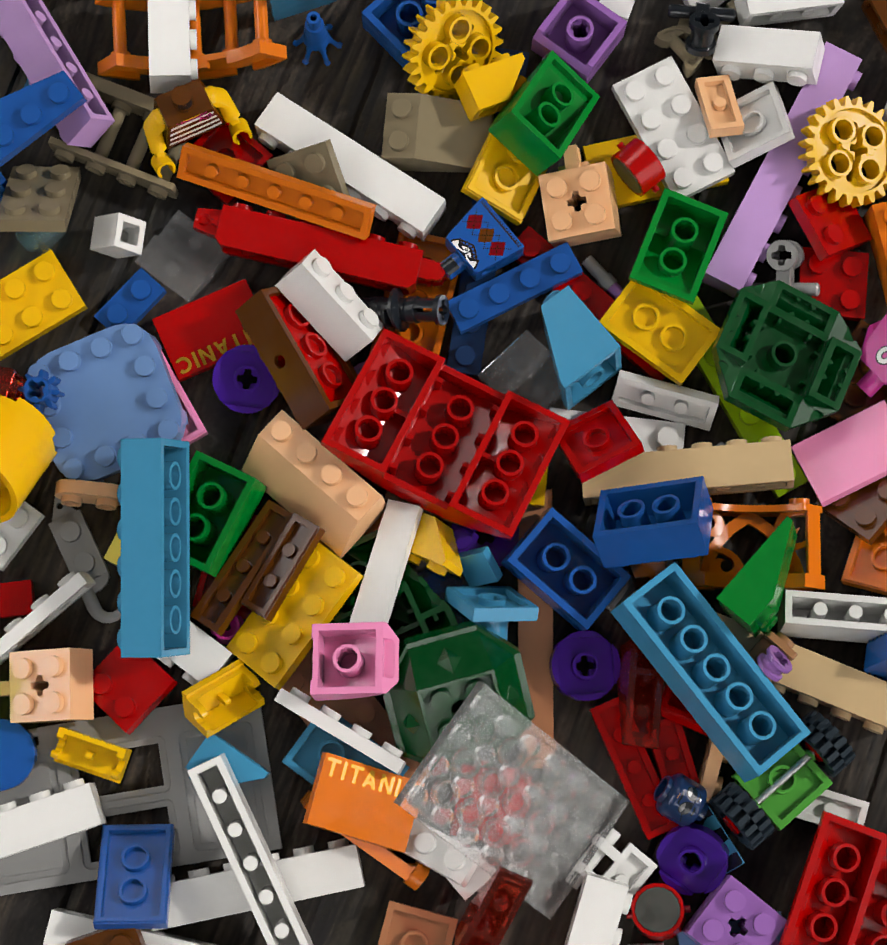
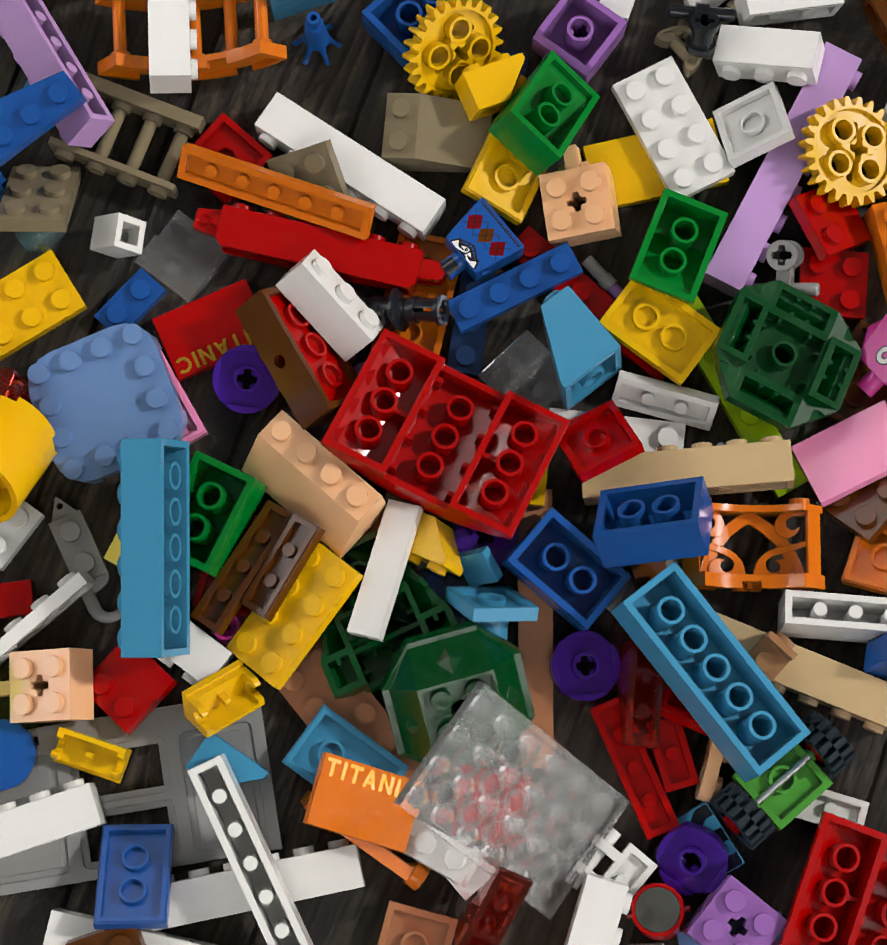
blue gear [18,369,65,414] -> none
light nougat plate [54,479,121,511] -> none
torso [143,79,252,178] -> none
white plate [274,687,407,775] -> none
bright pink slope [310,622,399,701] -> none
red piece [611,138,666,197] -> none
dark blue head [653,773,709,827] -> none
light nougat plate [694,75,745,138] -> none
green slope [717,516,797,638] -> none
medium lavender bush [757,645,792,682] -> none

